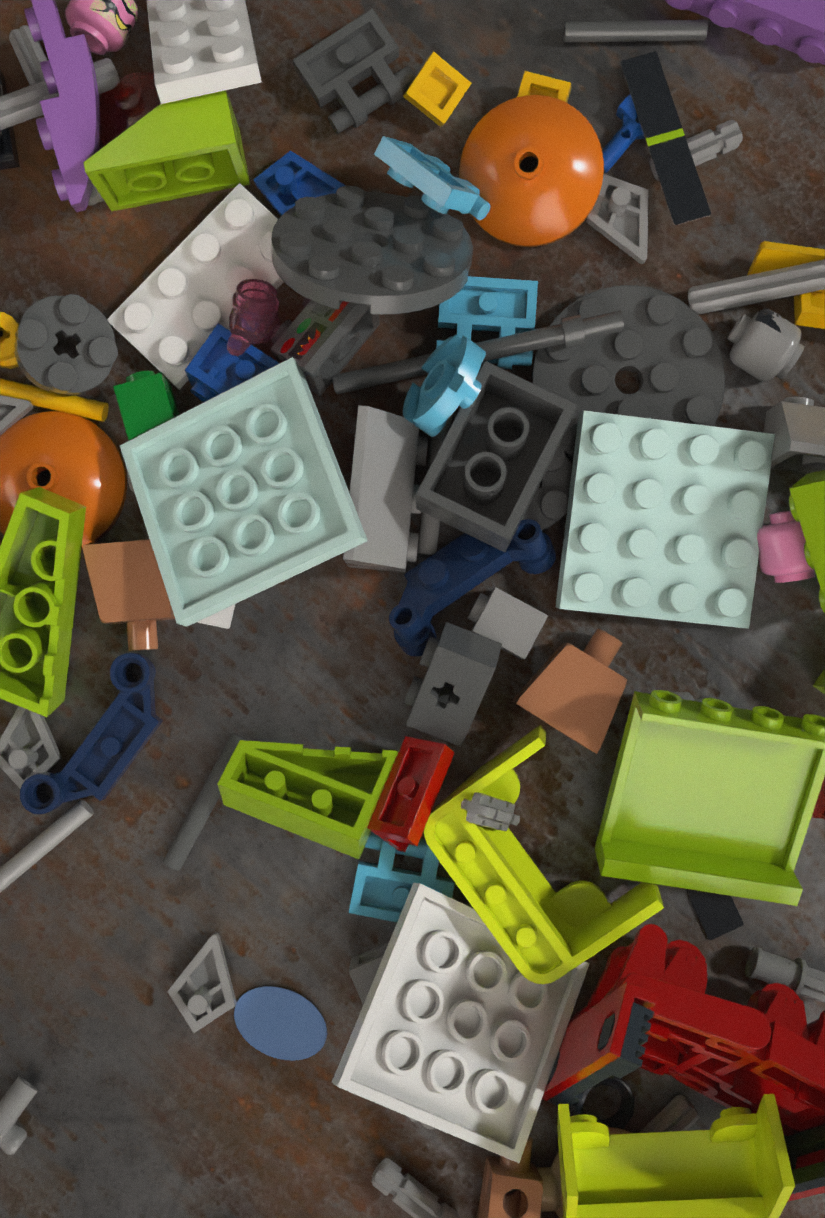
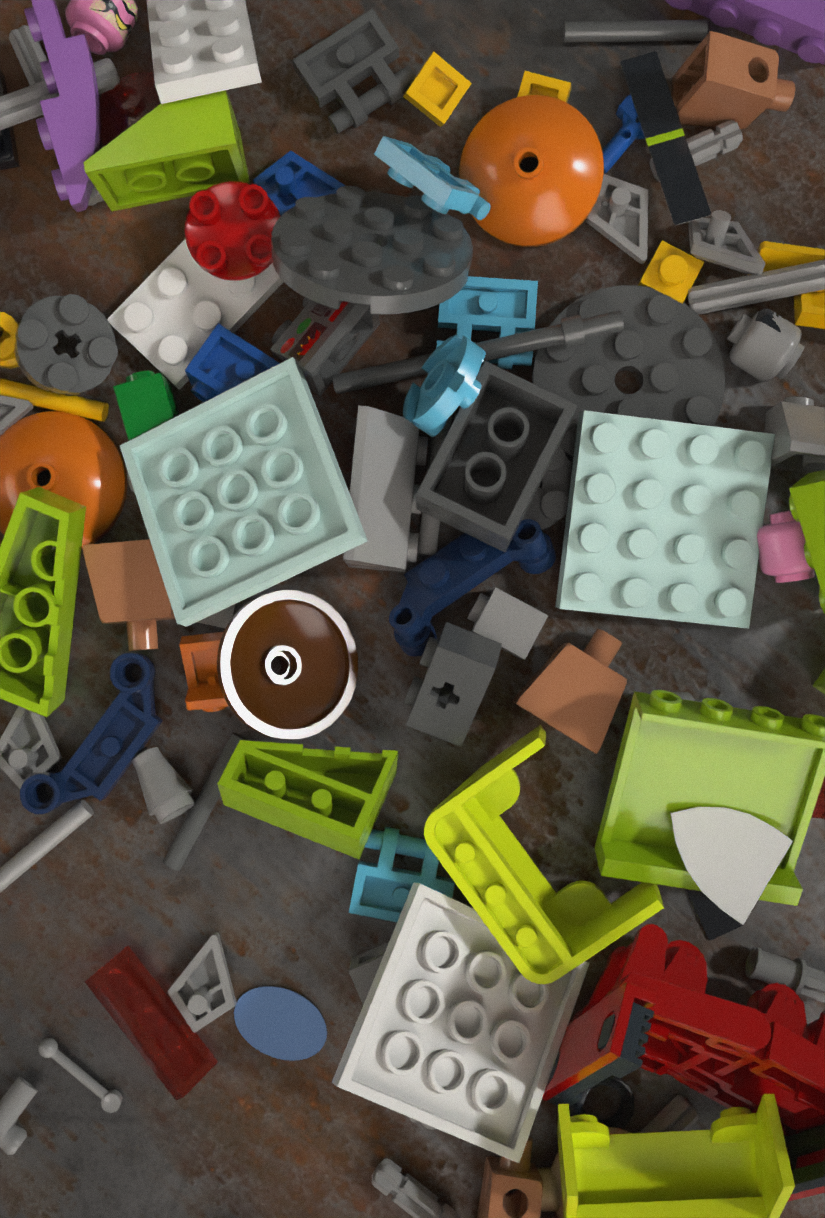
clear pink animal [227,279,281,356] -> none
red panel [367,736,455,852] -> none
light grey axle [461,792,520,831] -> none
none -> light grey hinge [38,1038,123,1113]
none -> clear red plate [84,946,218,1100]
none -> light grey cone [131,747,195,824]
none -> orange bracket [179,632,228,712]
none -> red dish [185,181,281,281]
none -> reddish brown dish [217,590,358,740]
none -> yellow plate [638,240,704,304]
none -> nougat torso [671,31,795,129]
none -> white sticker [671,807,793,925]
none -> light grey piece [688,210,765,275]

